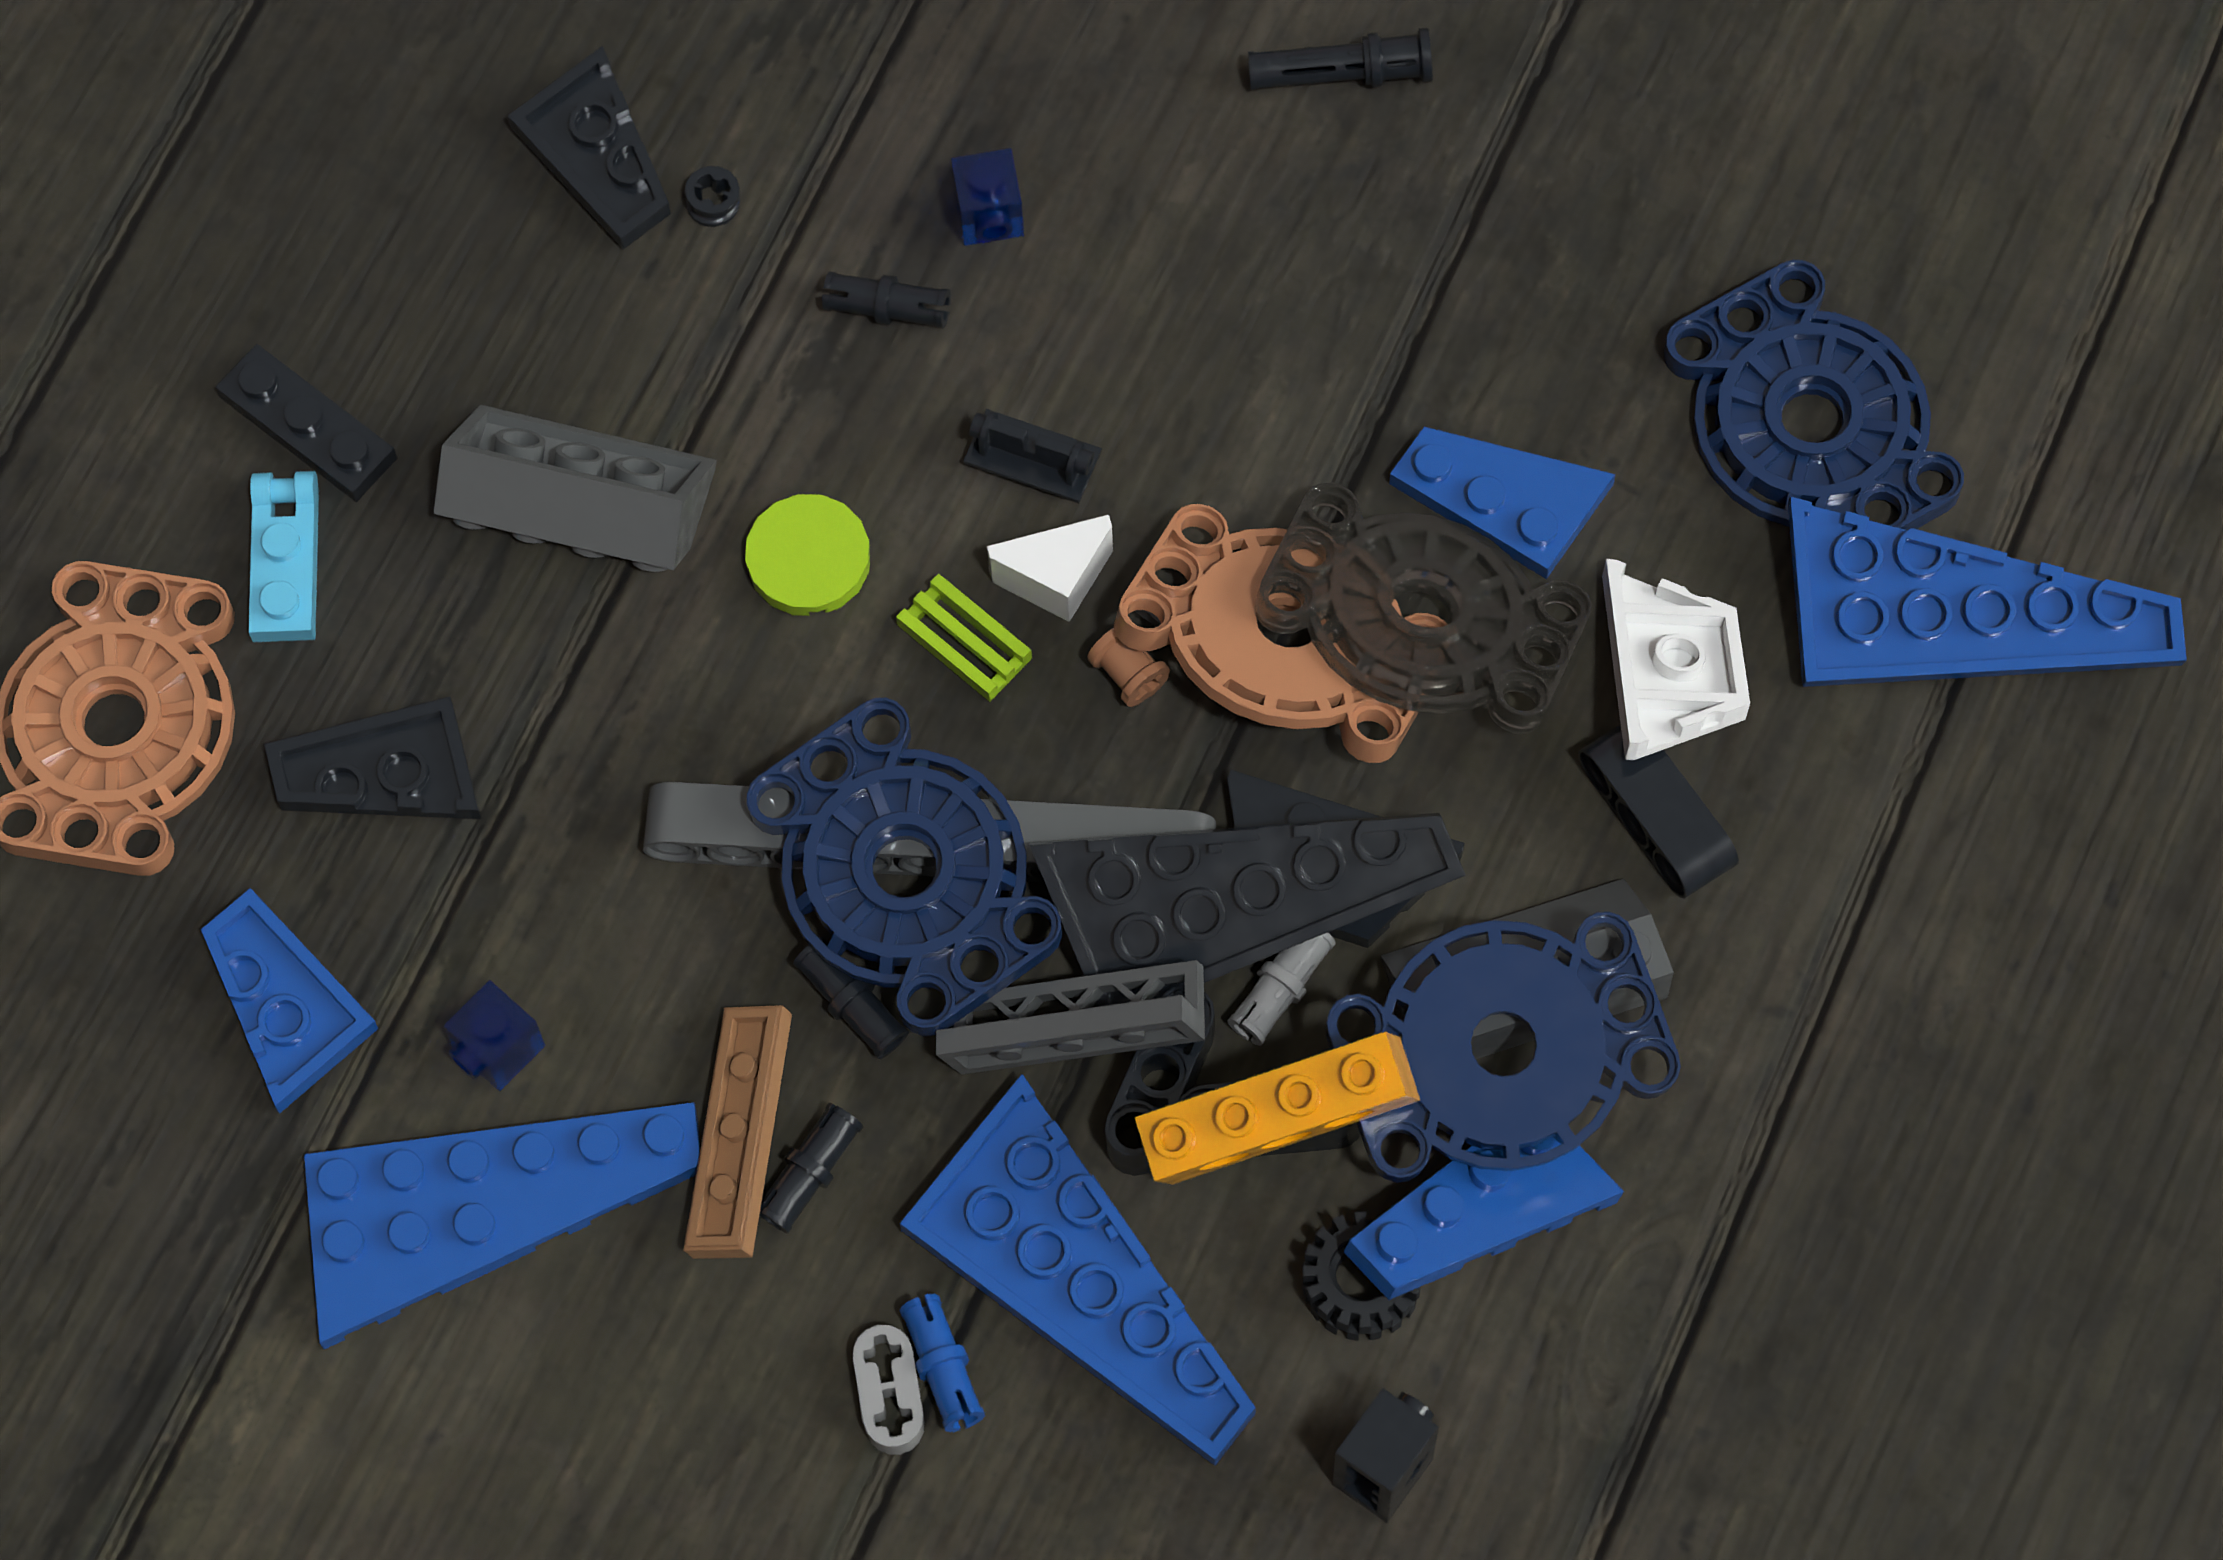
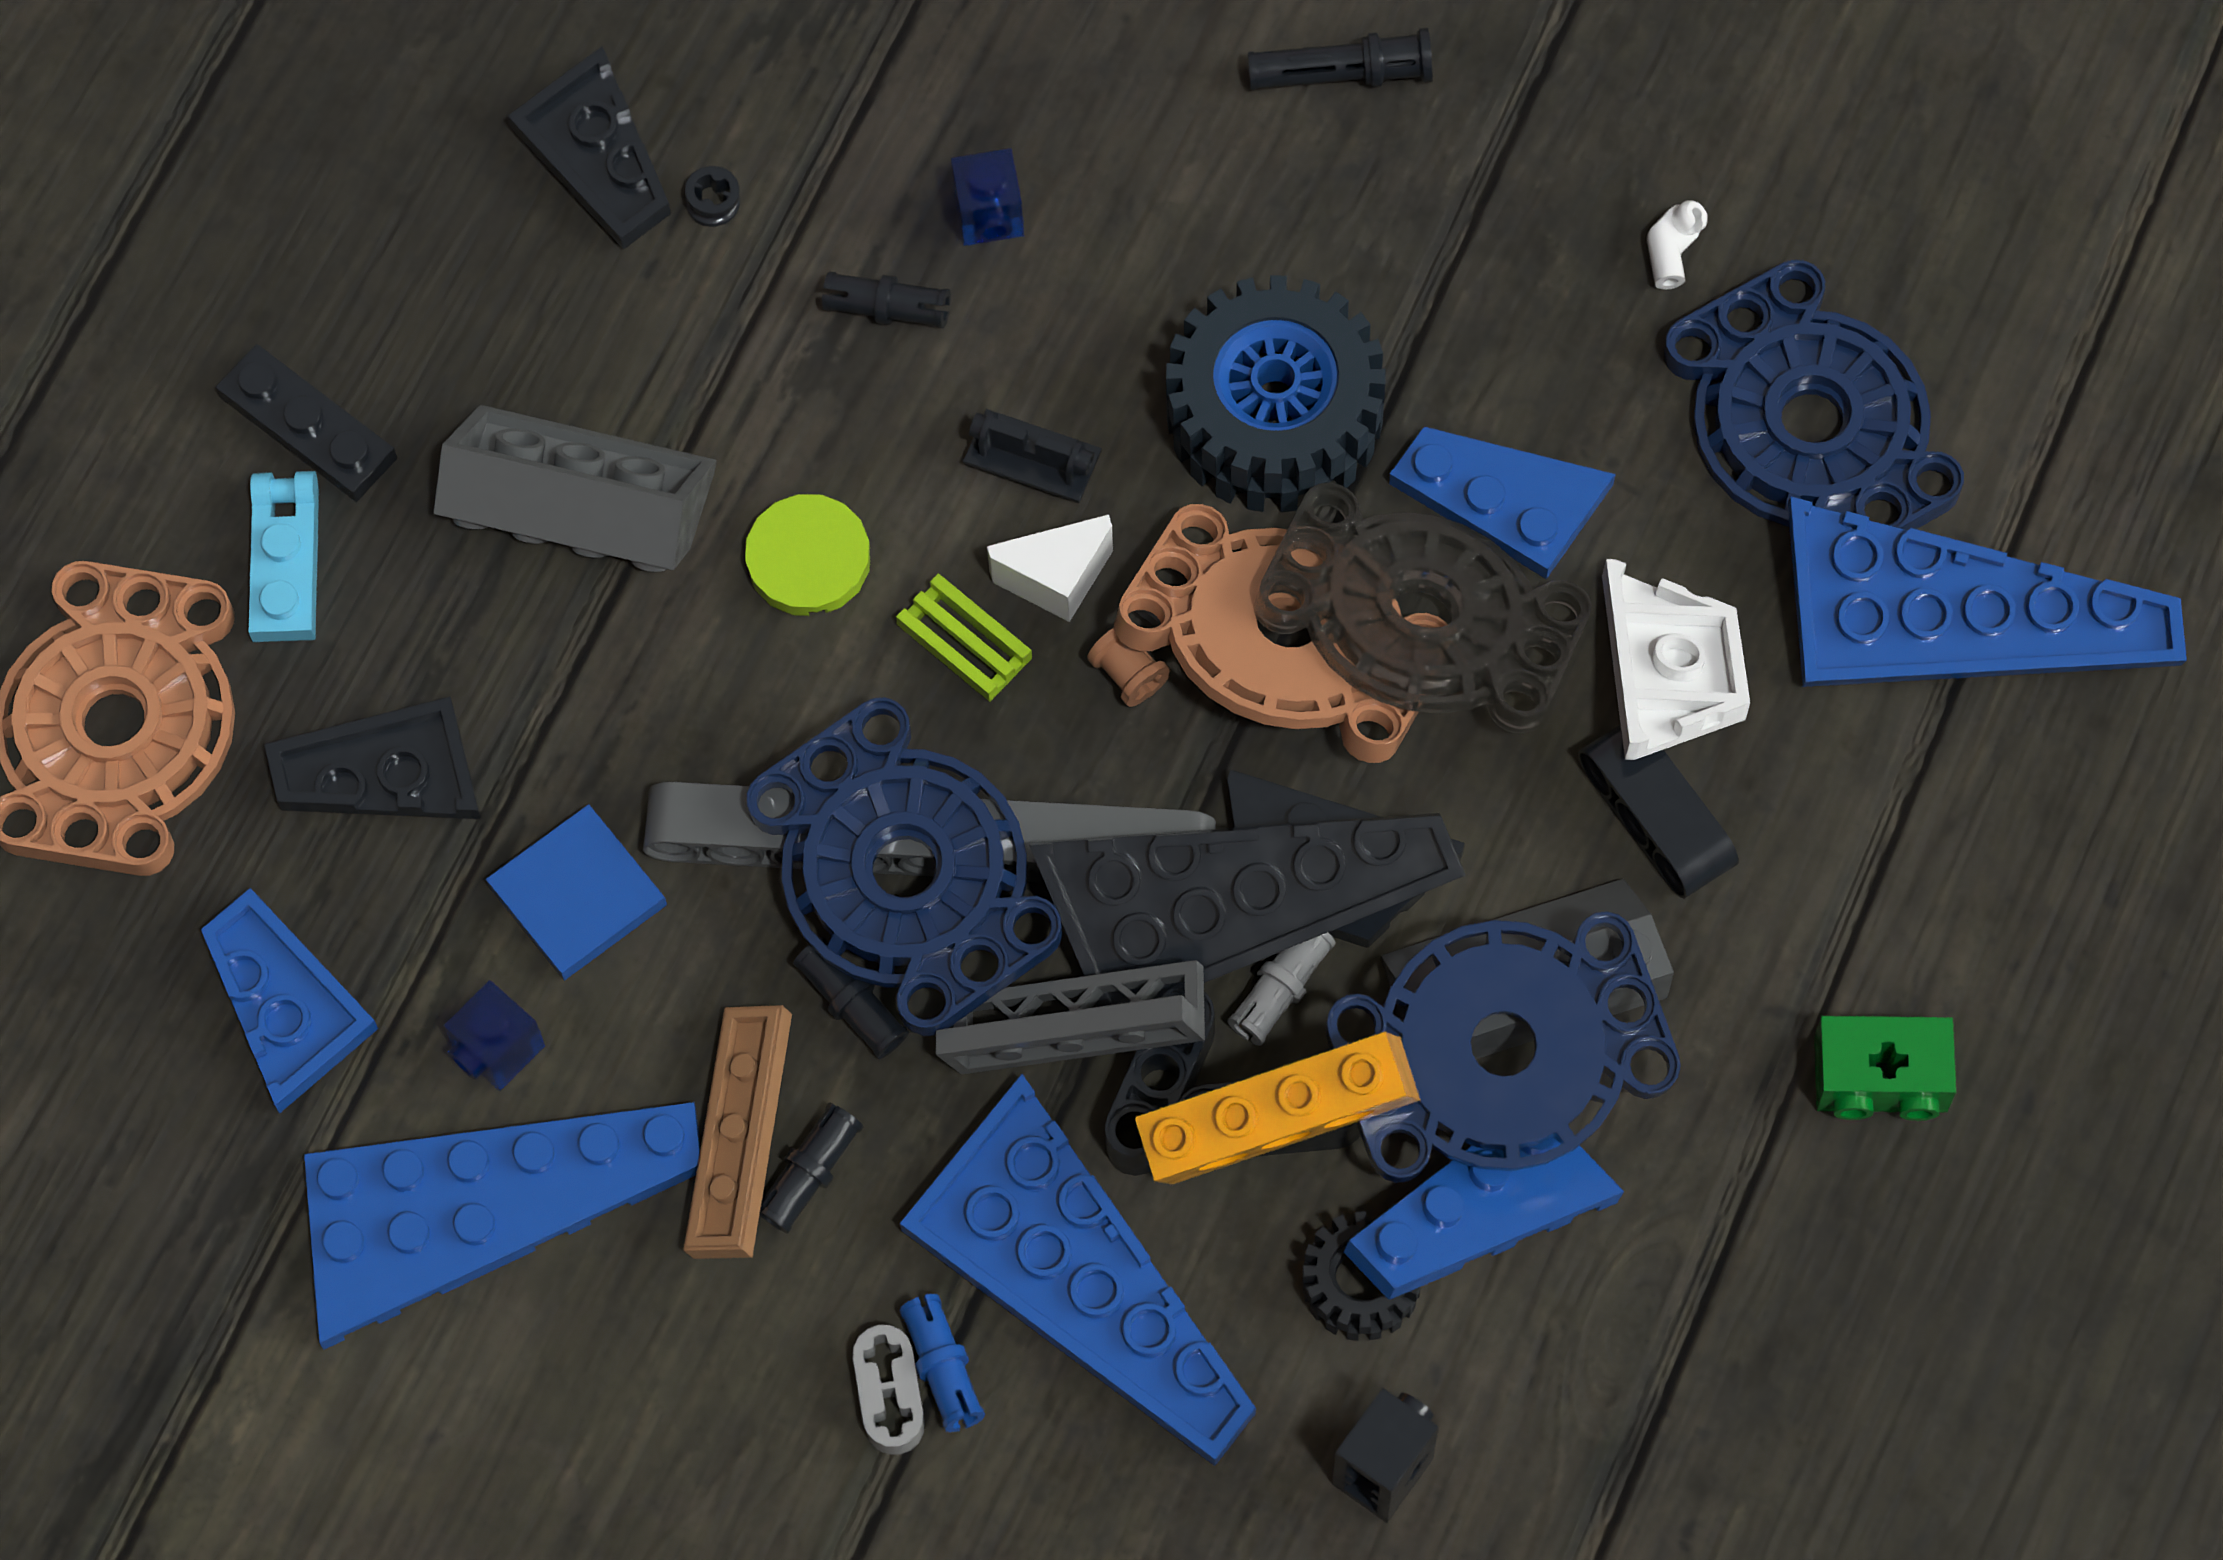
none -> blue tile [486,804,667,981]
none -> black wheel [1166,275,1386,513]
none -> white arm [1647,201,1707,290]
none -> green brick [1814,1016,1956,1121]

